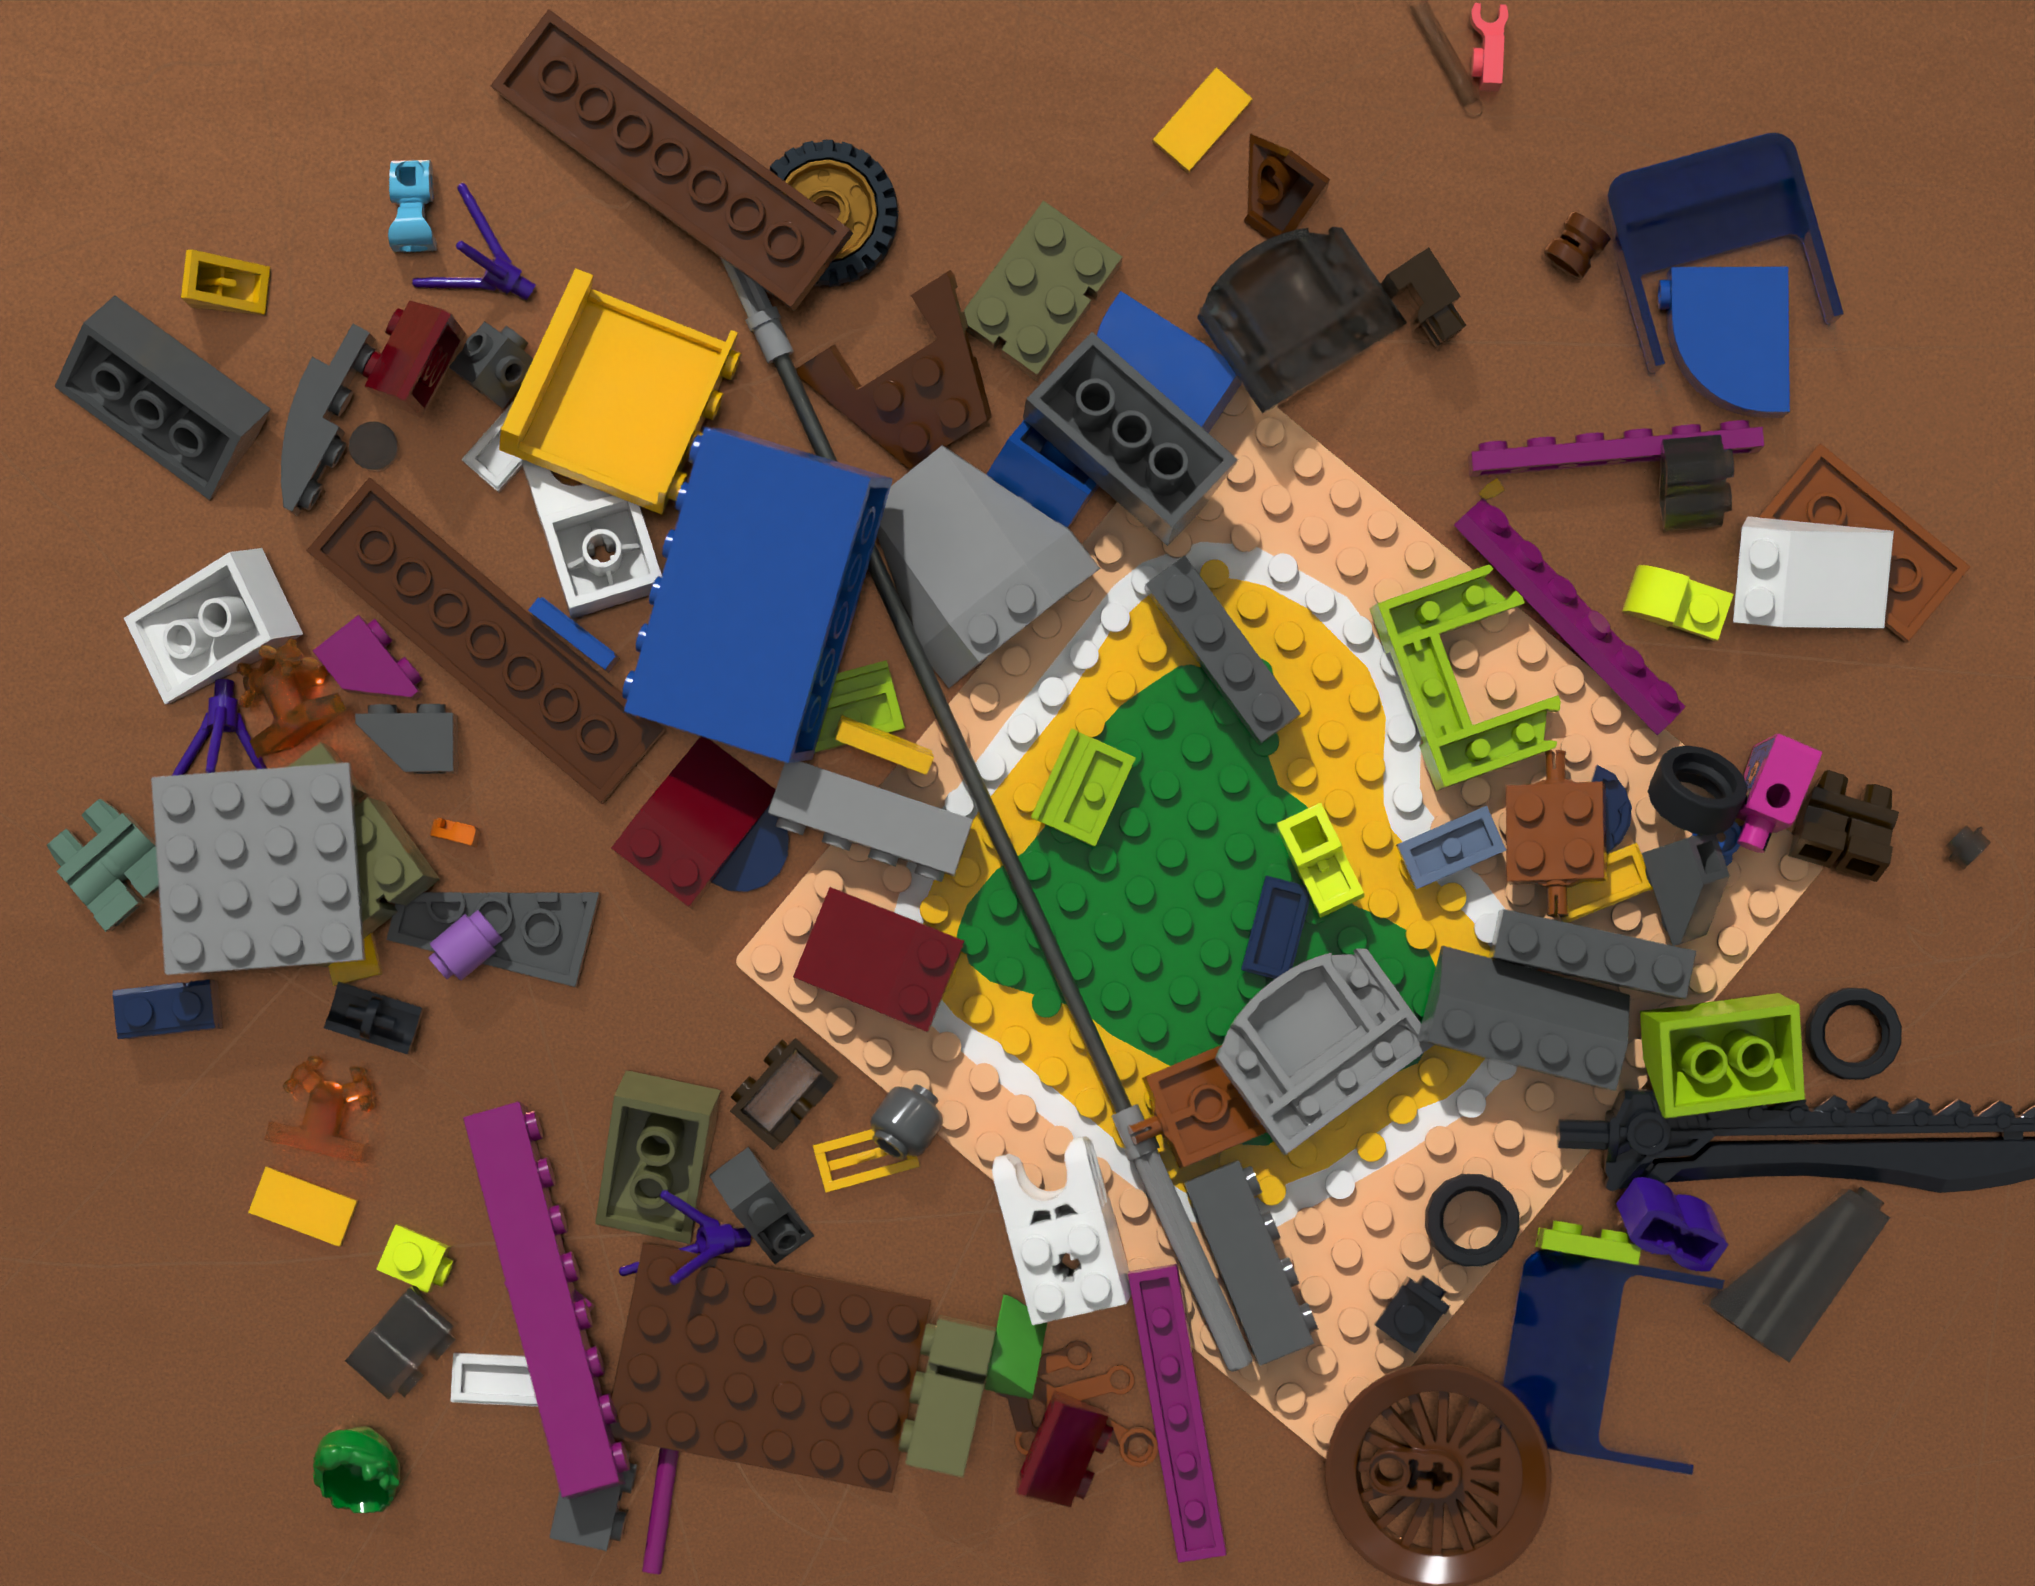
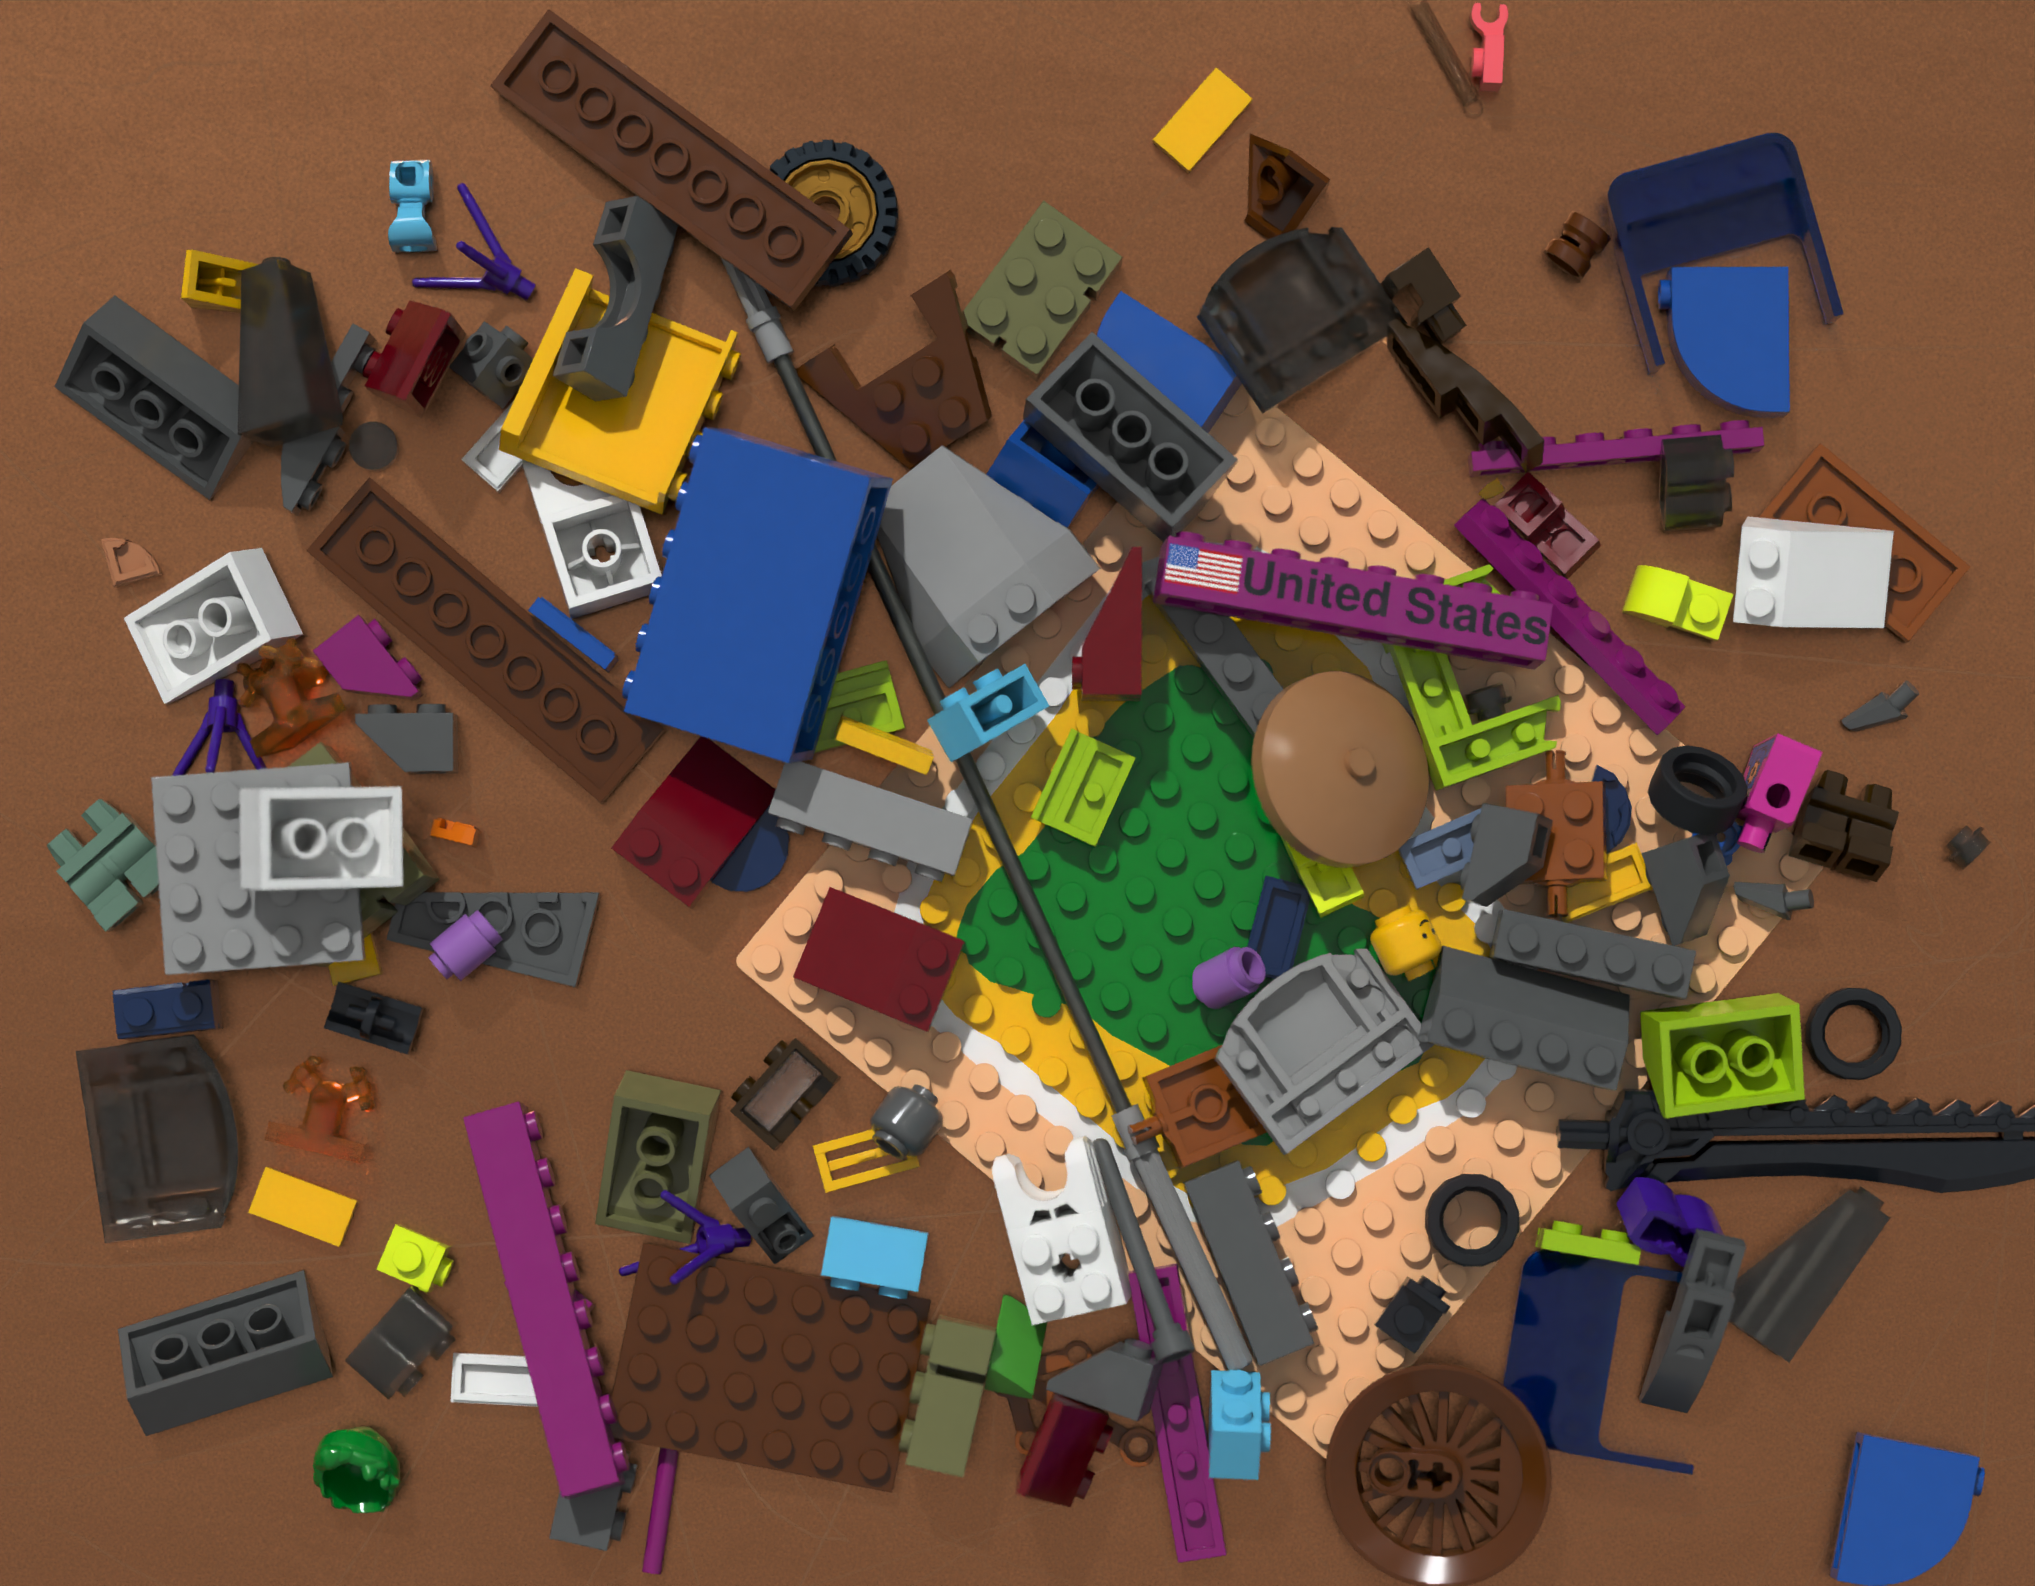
none -> clear smoke slope [76,1034,239,1243]
none -> nougat tile [101,538,163,587]
none -> dark grey slope [118,1270,333,1436]
none -> clear smoke slope [238,257,343,447]
none -> white slope [240,787,403,890]
none -> dark grey arch [553,196,678,401]
none -> medium azure brick [821,1216,929,1299]
none -> medium azure brick [927,664,1049,762]
none -> dark grey slope [1046,1339,1164,1421]
none -> dark red slope [1072,547,1142,701]
none -> dark grey piece [1092,1138,1195,1364]
none -> magenta brick [1153,532,1553,670]
none -> medium lavender brick [1192,947,1266,1009]
none -> medium azure brick [1209,1370,1271,1480]
none -> medium nougat dish [1252,671,1429,868]
none -> yellow head [1370,905,1442,981]
none -> dark brown slope [1387,319,1545,473]
none -> dark grey slope [1460,803,1553,907]
none -> clear smoke plate [1465,683,1512,721]
none -> dark red slope [1494,471,1601,579]
none -> dark grey slope [1639,1229,1746,1413]
none -> dark grey bar [1733,882,1814,920]
none -> blue brick [1830,1432,1985,1586]
none -> dark grey bar [1841,680,1919,732]

